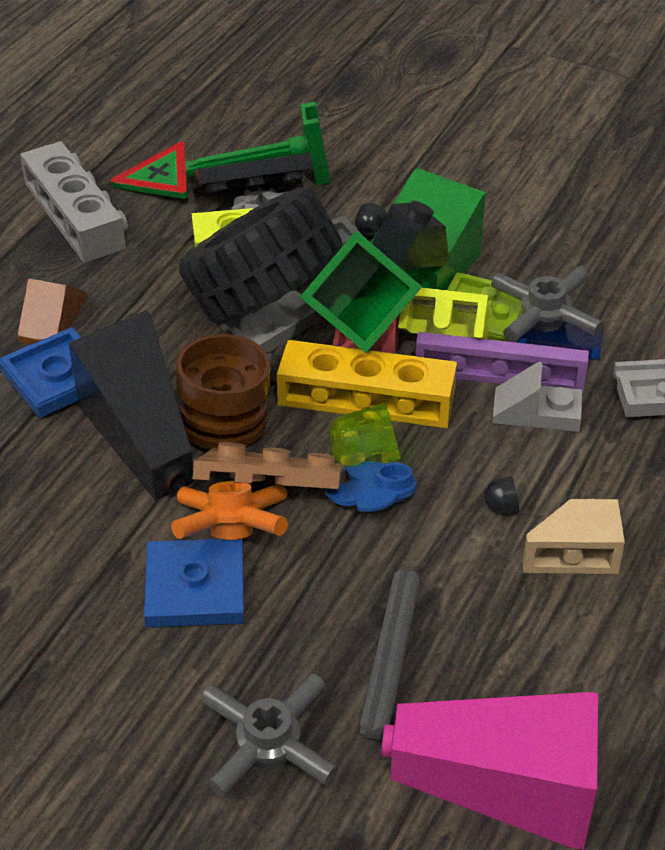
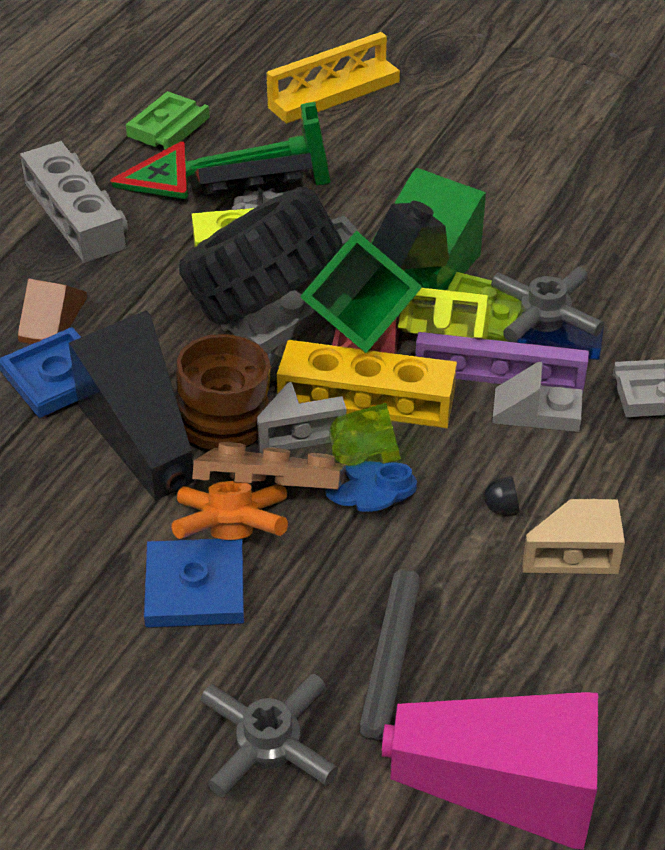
black hinge [355,203,387,237] -> none
none -> bright green plate [126,91,210,150]
none -> light grey slope [257,382,346,454]
none -> yellow fence [267,32,400,124]

